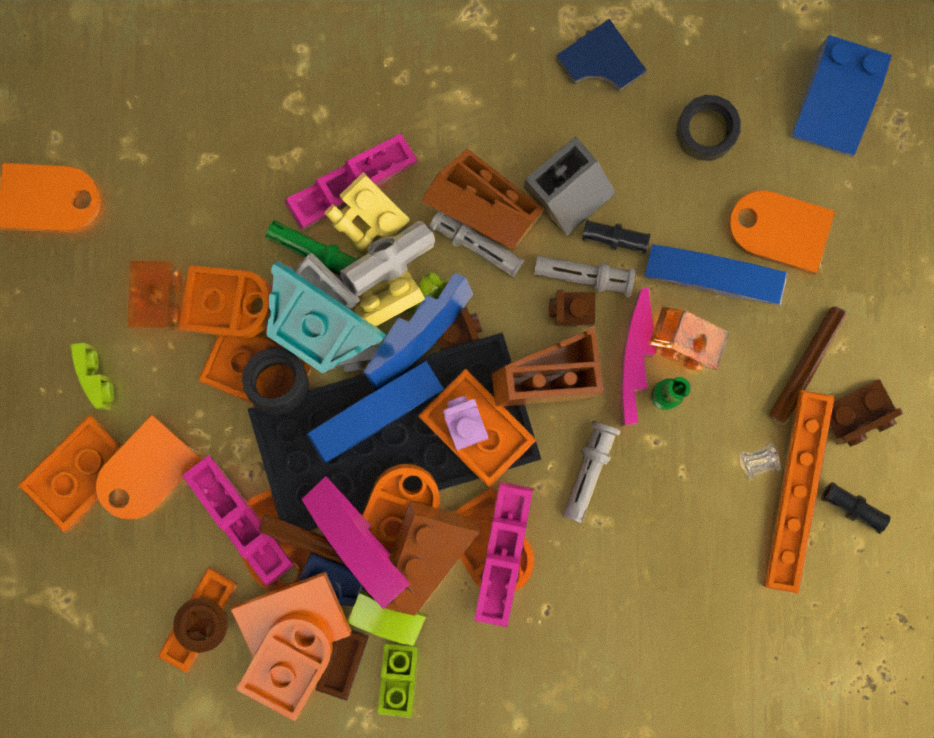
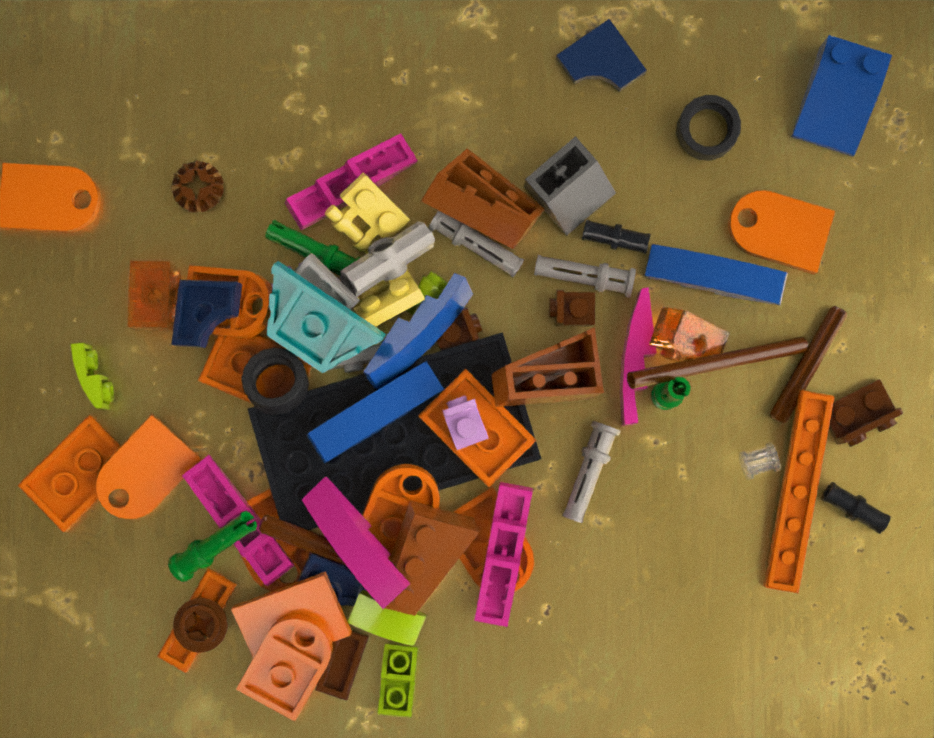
none -> green pin [168,511,257,582]
none -> reddish brown gear [170,160,224,213]
none -> dark blue tile [171,280,242,348]
none -> reddish brown piece [627,337,808,389]

